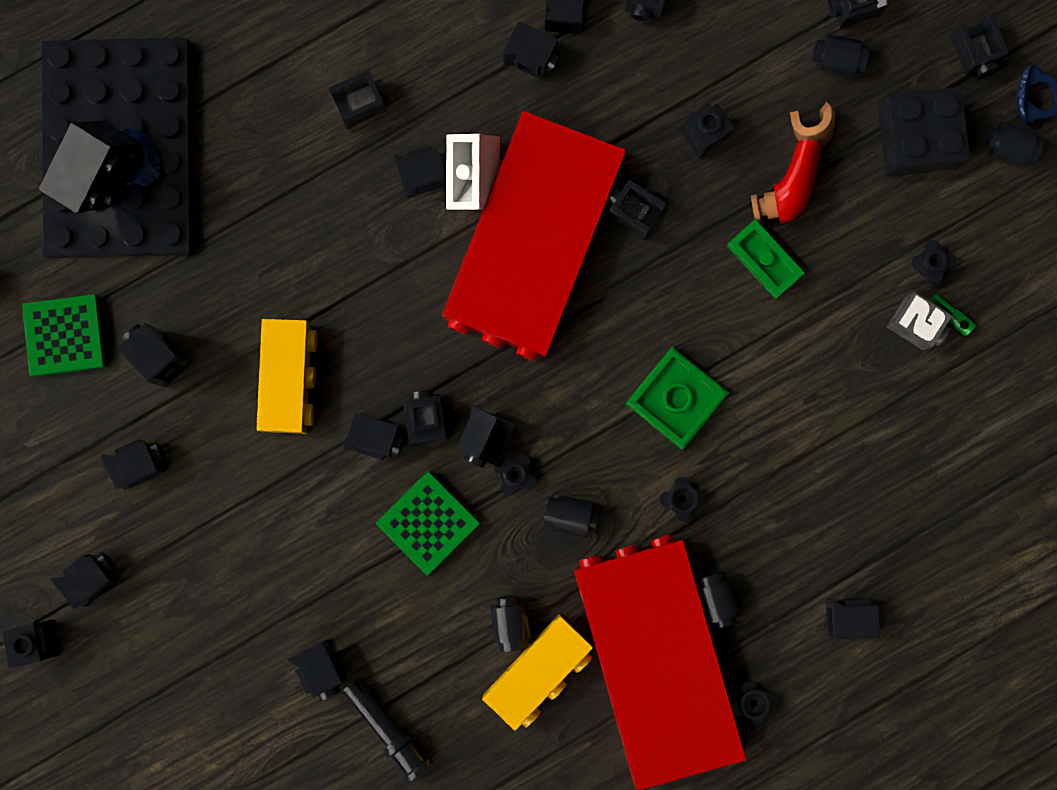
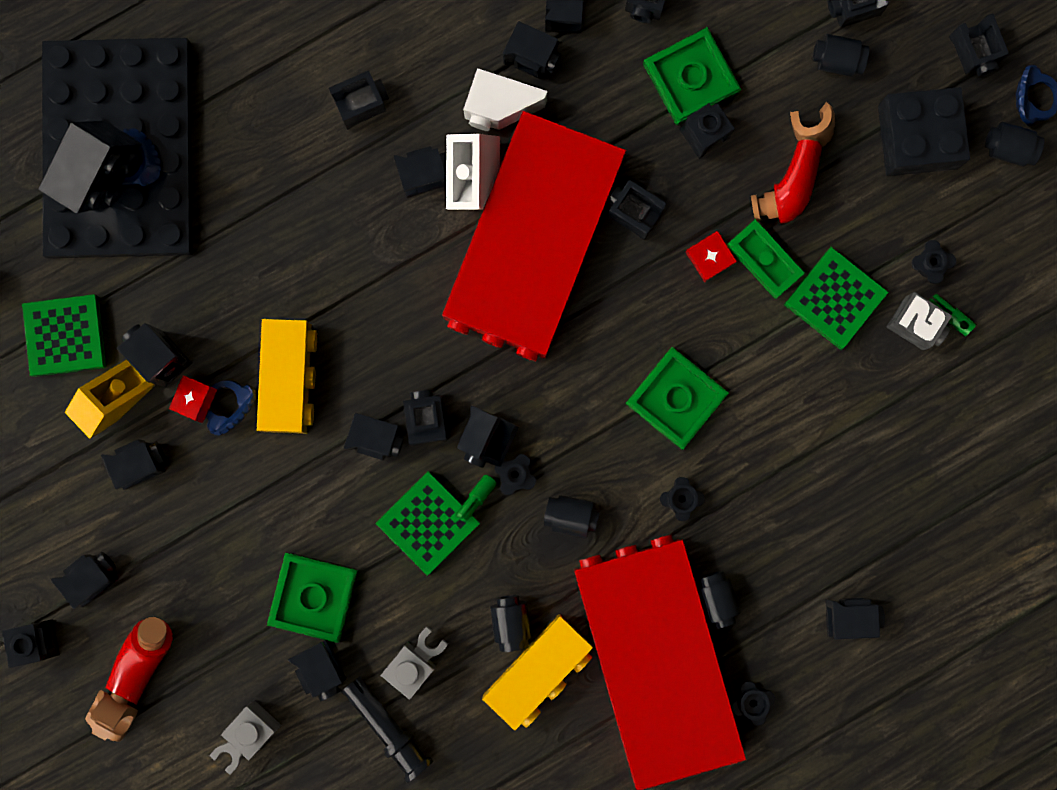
none -> yellow slope [65,360,155,439]
none -> piece [85,617,173,742]
none -> red tile [169,375,217,423]
none -> dark blue piece [206,380,256,435]
none -> light grey brick [209,700,282,775]
none -> green tile [267,552,358,643]
none -> light grey brick [380,626,449,700]
none -> green pin [456,475,497,522]
none -> white slope [463,68,547,131]
none -> green tile [643,27,741,126]
none -> red tile [685,231,737,282]
none -> green tile [784,247,888,350]

